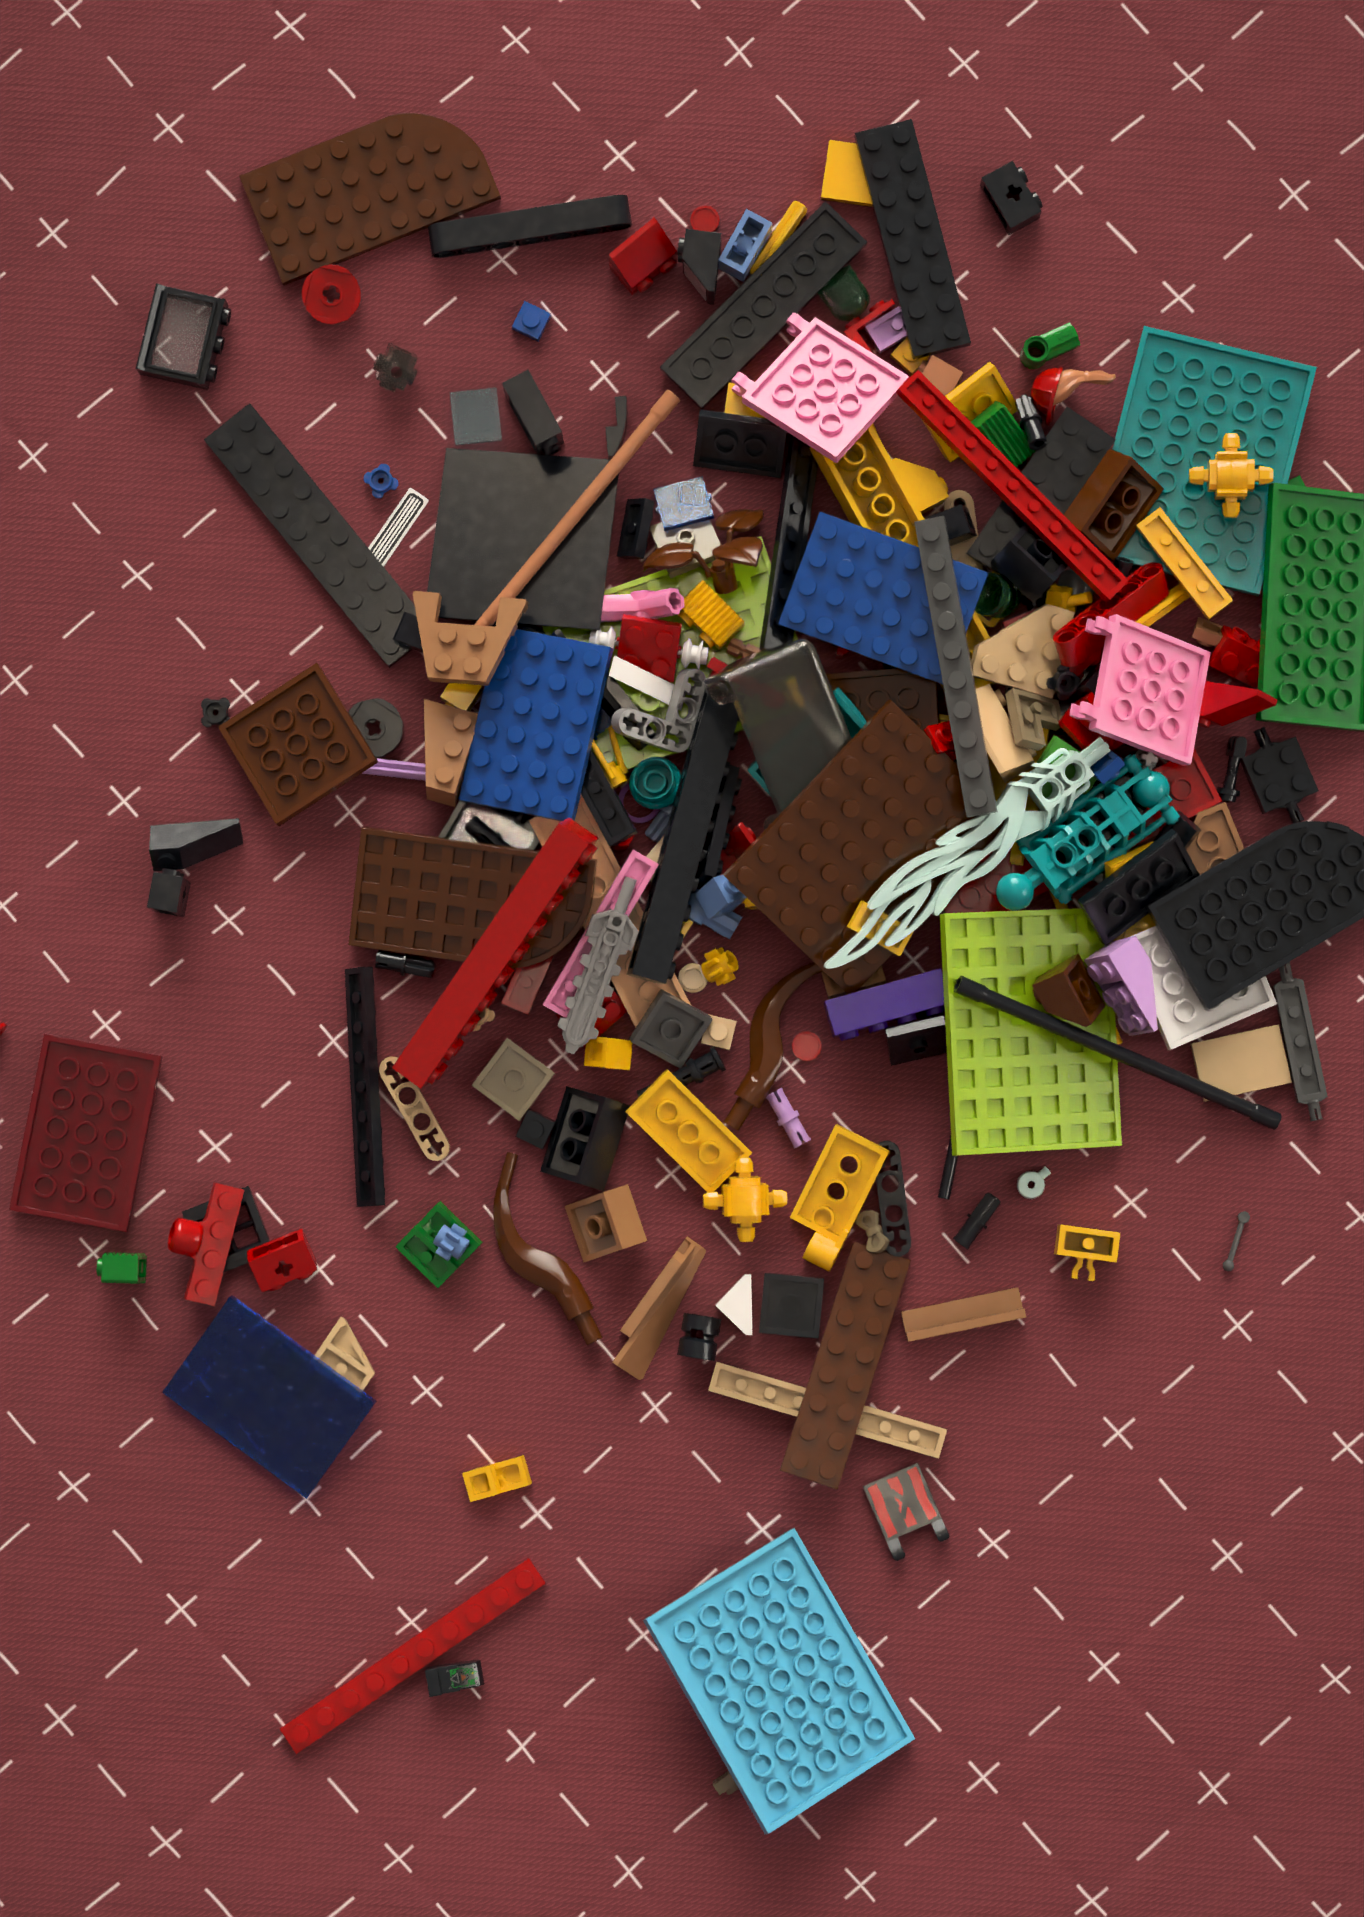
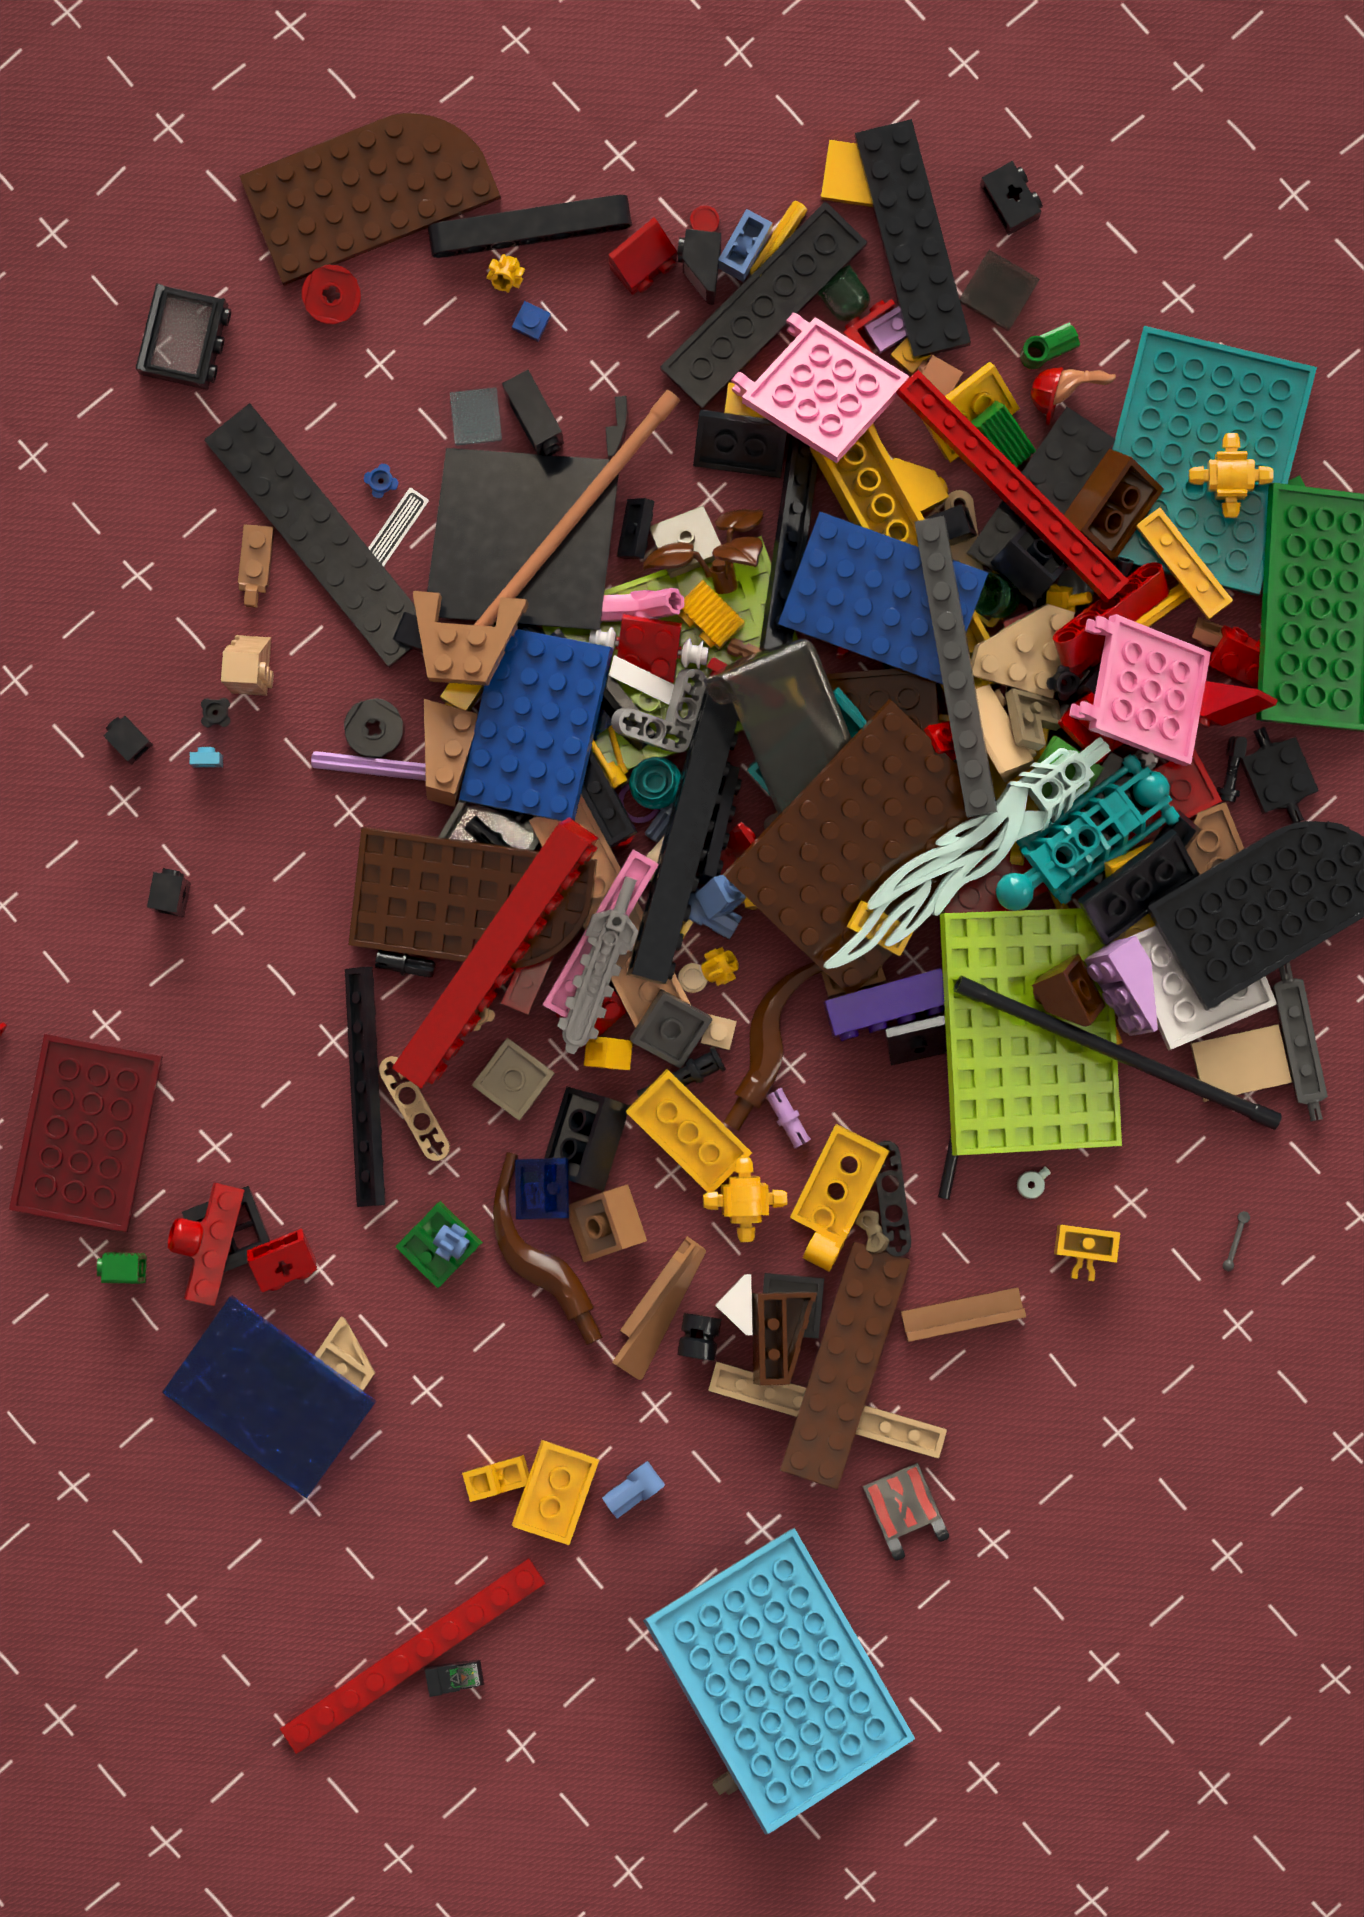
black slope [149,818,243,871] -> none
reddish brown plate [218,663,378,826] -> none
clear smoke brick [373,343,418,392] -> none
black plate [516,1109,556,1149] -> none
piece [653,476,714,531] -> none
red piece [792,1031,822,1061] -> none
black axle [953,1193,1001,1250] -> none
black axle [1015,394,1048,450] -> none
blue plate [1090,751,1125,785] -> none
none -> black brick [103,716,153,765]
none -> medium azure plate [190,747,223,767]
none -> tan wedge [221,635,274,696]
none -> medium nougat hinge [238,524,274,608]
none -> yellow gear [487,254,525,293]
none -> yellow plate [512,1440,599,1545]
none -> clear blue slope [515,1158,569,1219]
none -> medium blue piece [602,1461,665,1519]
none -> reddish brown wedge [752,1292,817,1386]
none -> clear smoke plate [960,250,1040,331]

